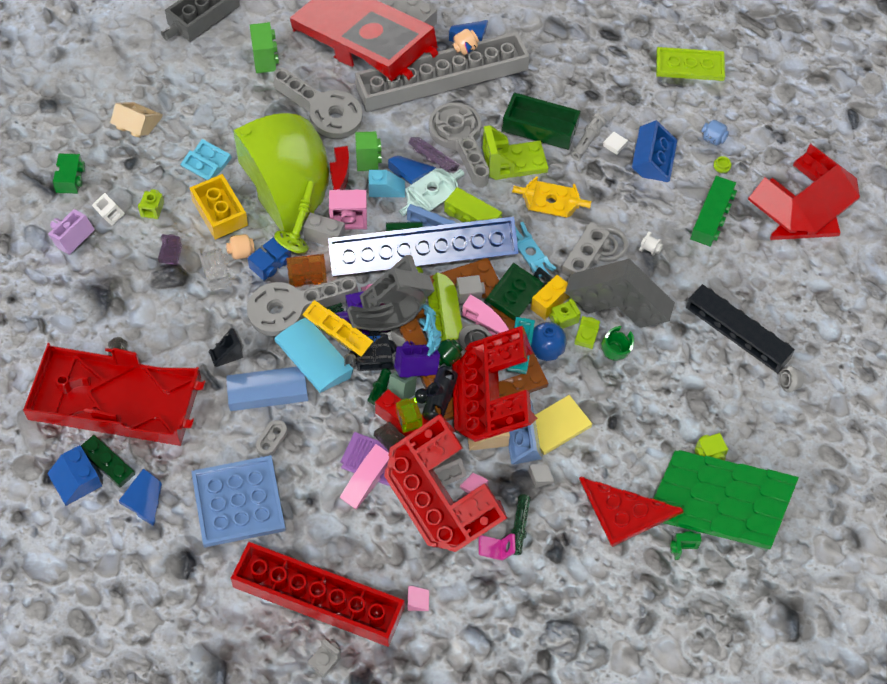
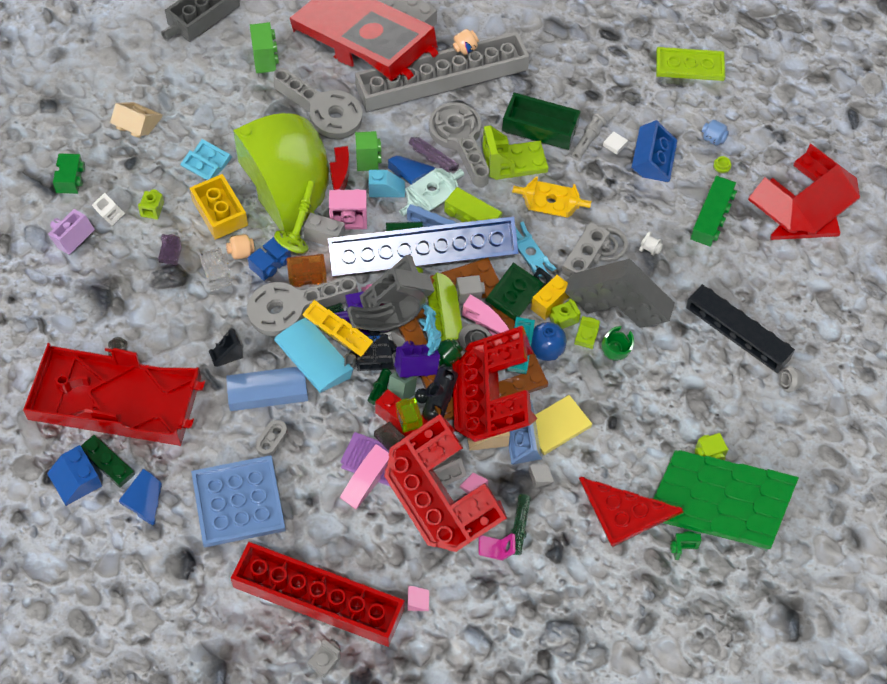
blue slope [449,20,488,42] -> none

